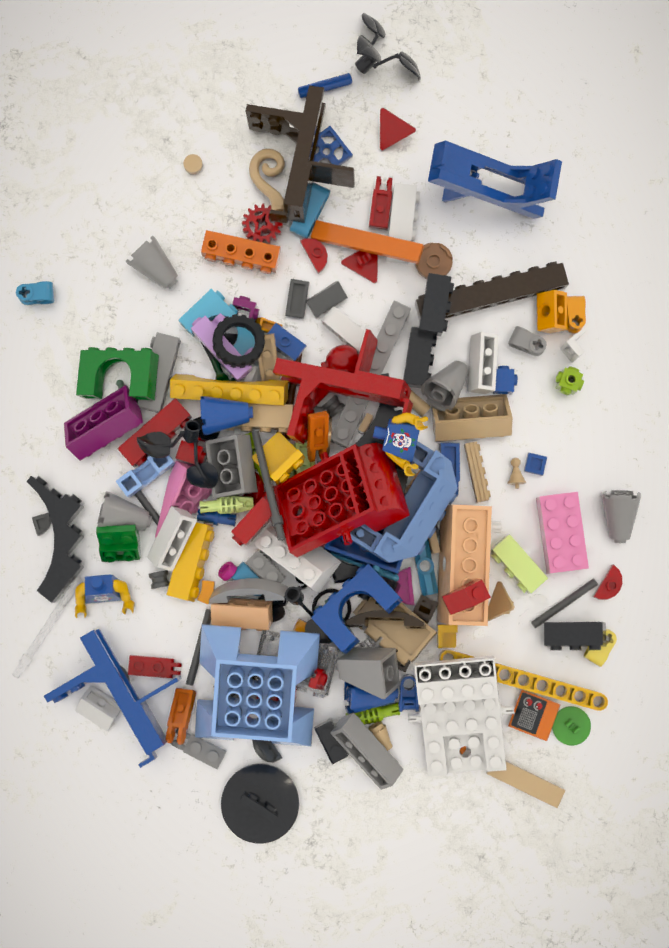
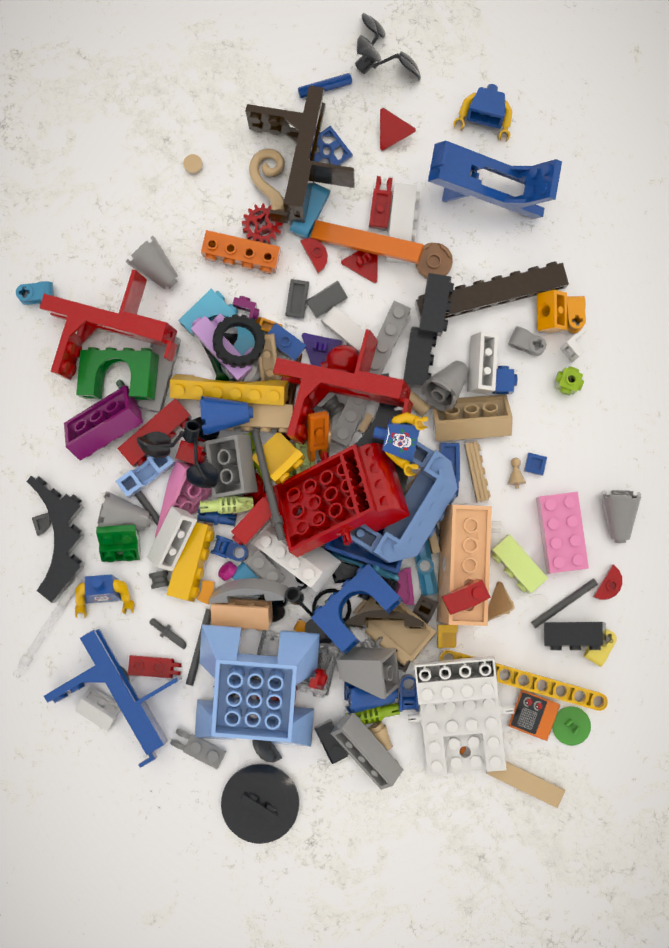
orange hinge [166,688,196,745] -> none
none -> red piece [40,269,178,380]
none -> dark grey piece [149,618,186,649]
none -> blue piece [210,535,249,562]
none -> dark purple piece [302,333,342,367]
none -> blue torso [453,84,512,141]

